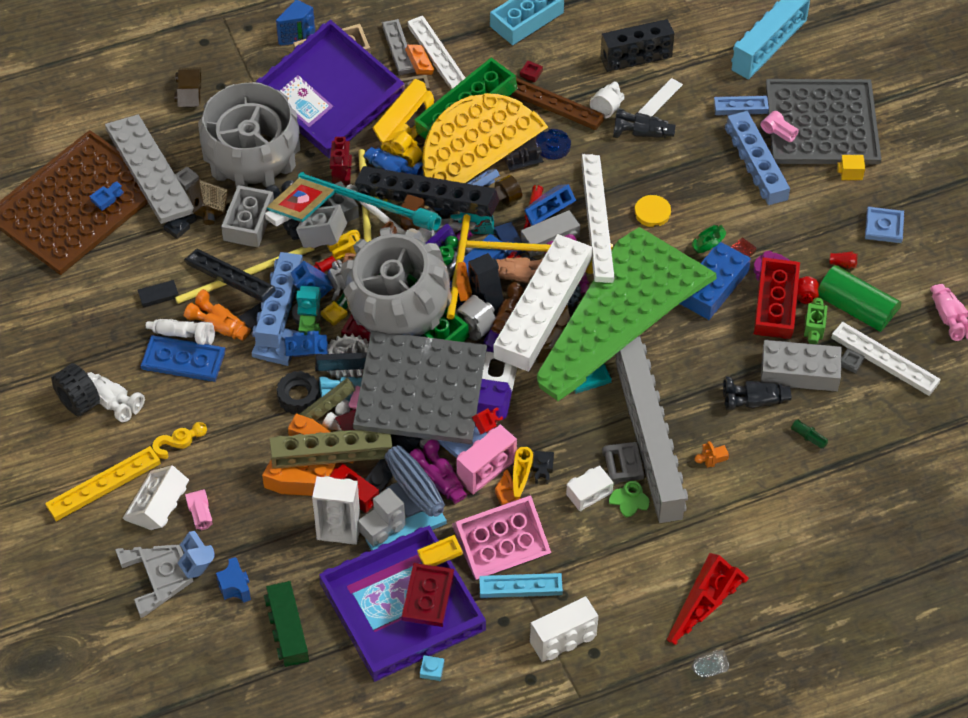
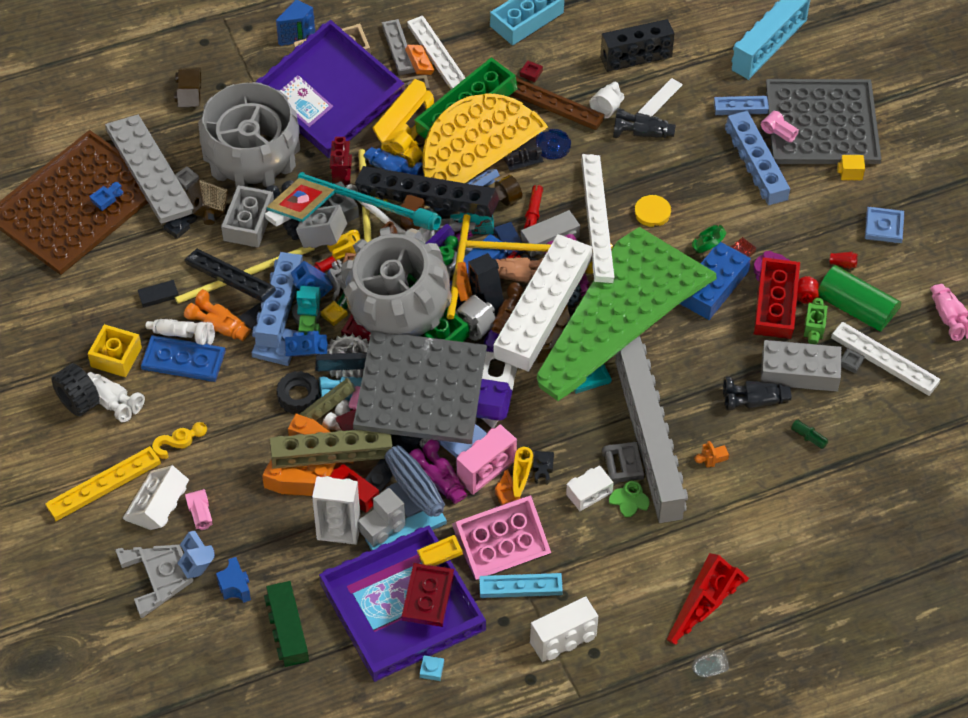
red plate [472,407,503,435] -> none
blue slope [524,184,576,226] -> none
none -> yellow brick [88,324,142,377]

